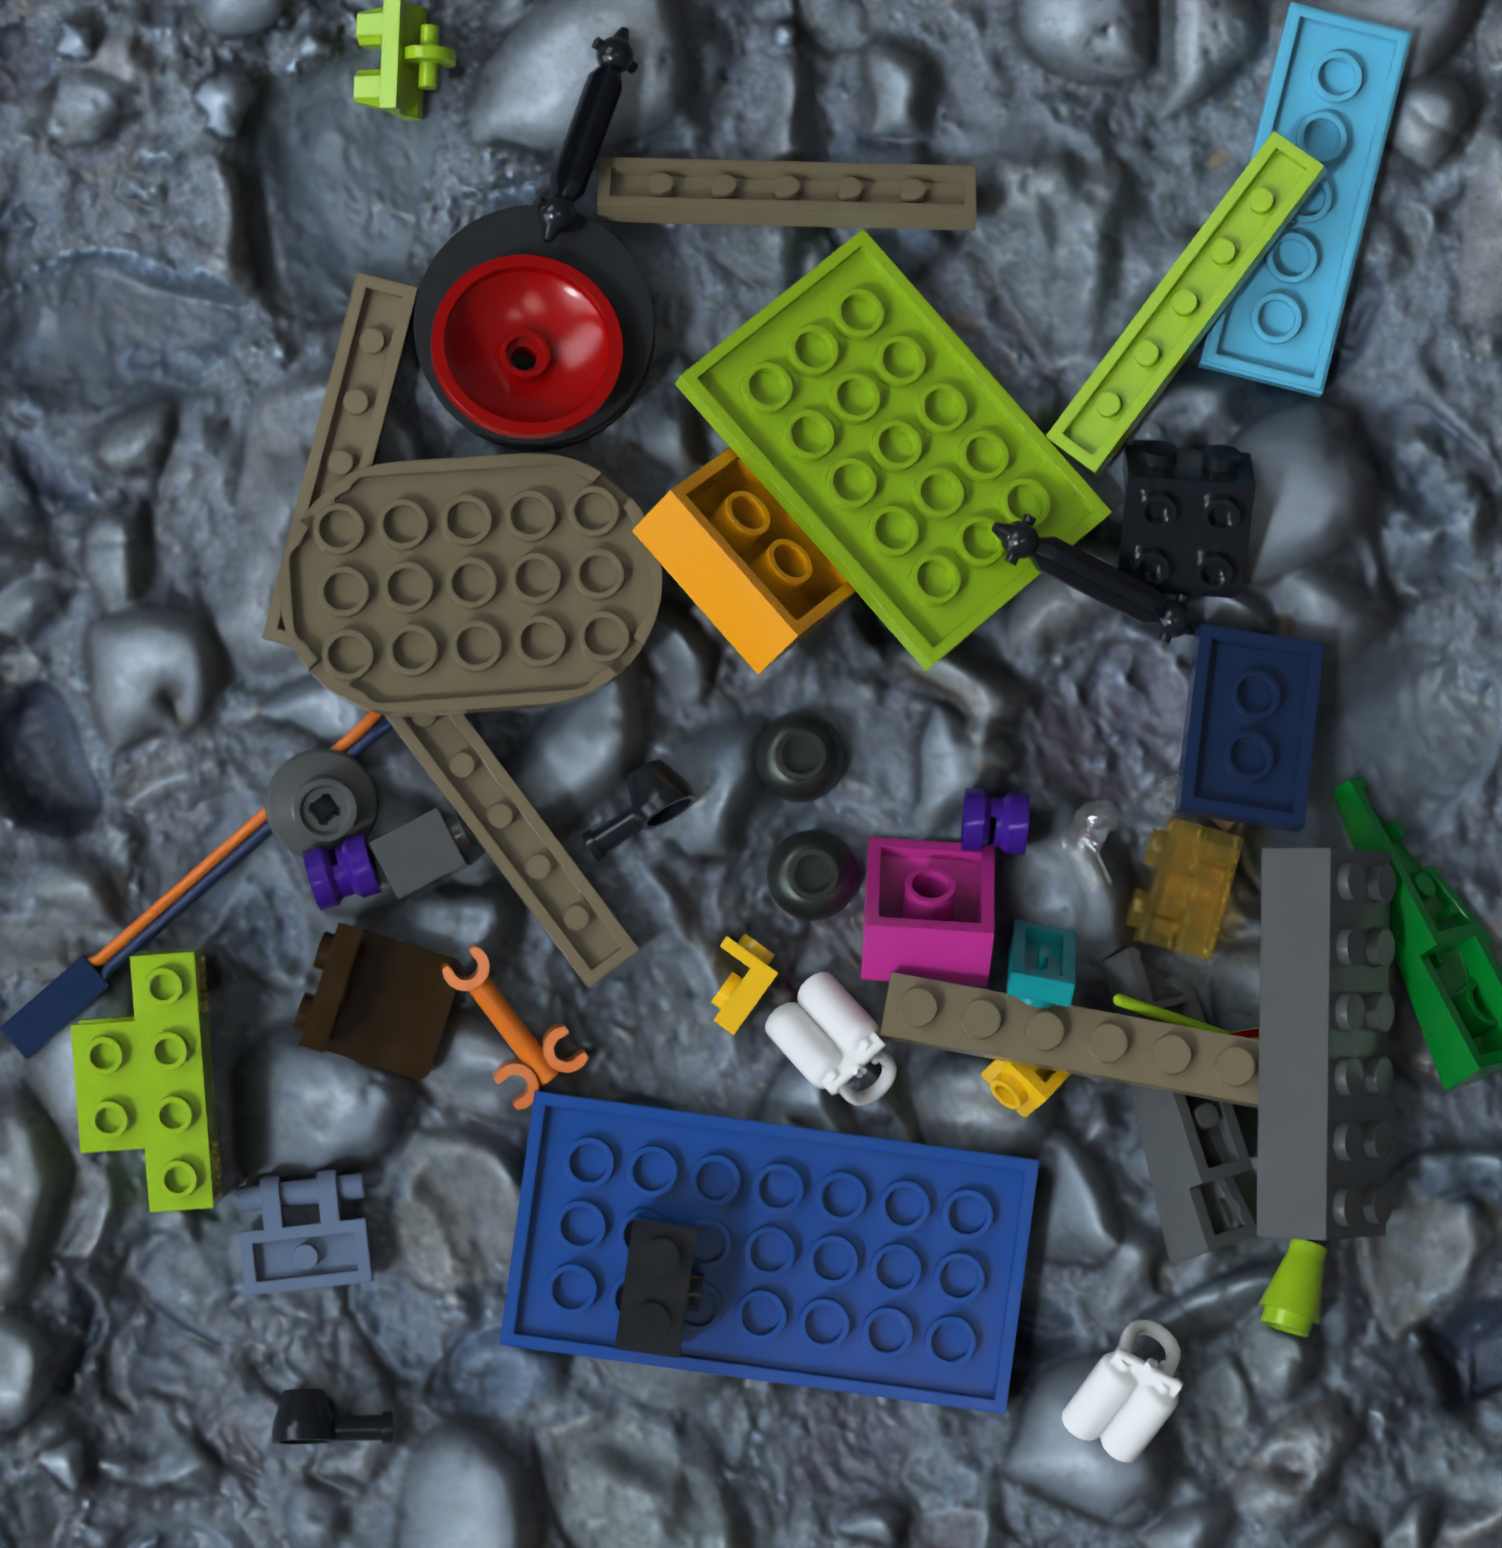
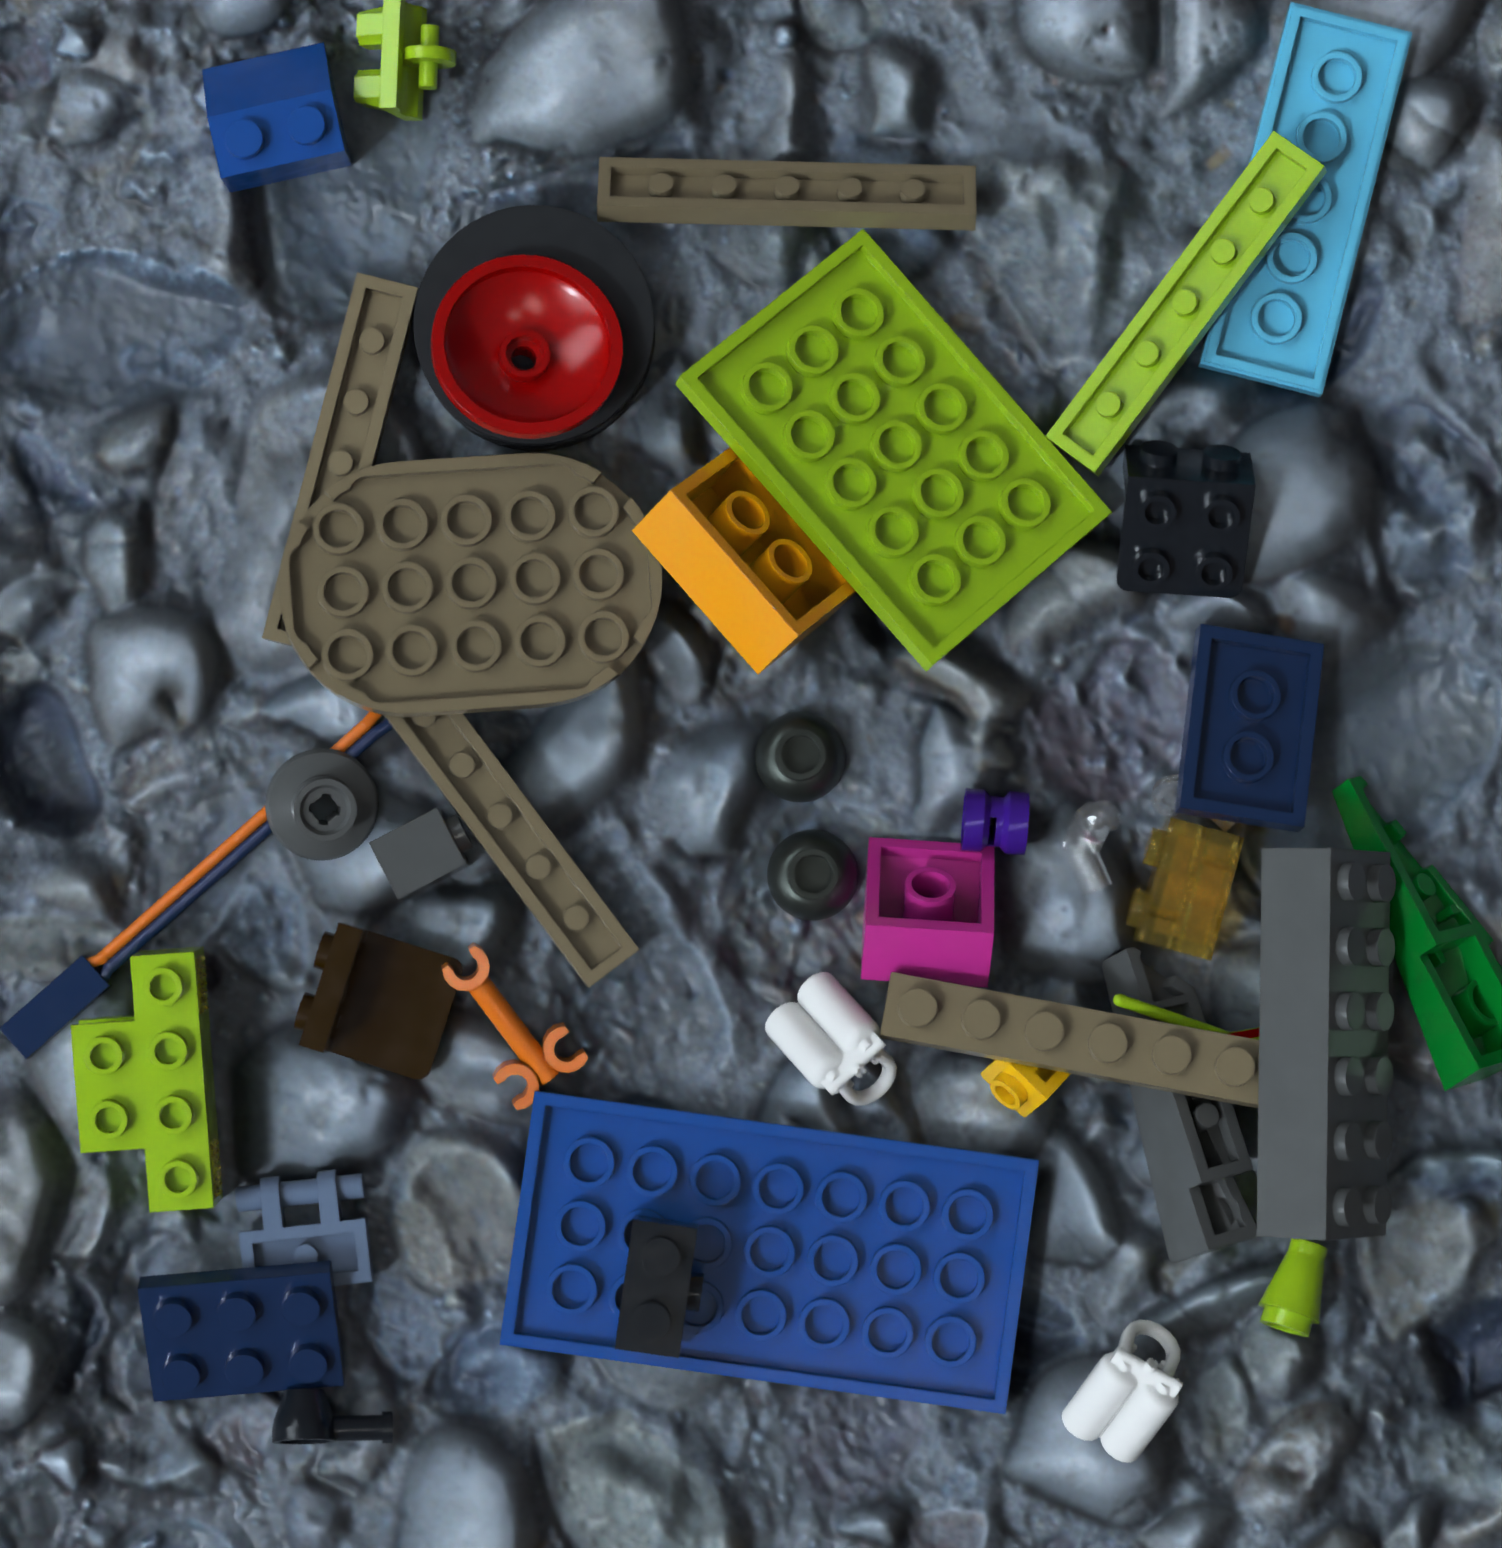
dark purple wheel [302,833,382,911] -> none
black wheel [533,27,638,243] -> none
black bar [582,759,697,861] -> none
yellow bracket [711,933,778,1035] -> none
black wheel [991,514,1199,644] -> none
teal plate [1007,920,1076,1008] -> none
none -> dark blue plate [137,1261,346,1402]
none -> blue slope [202,42,352,193]

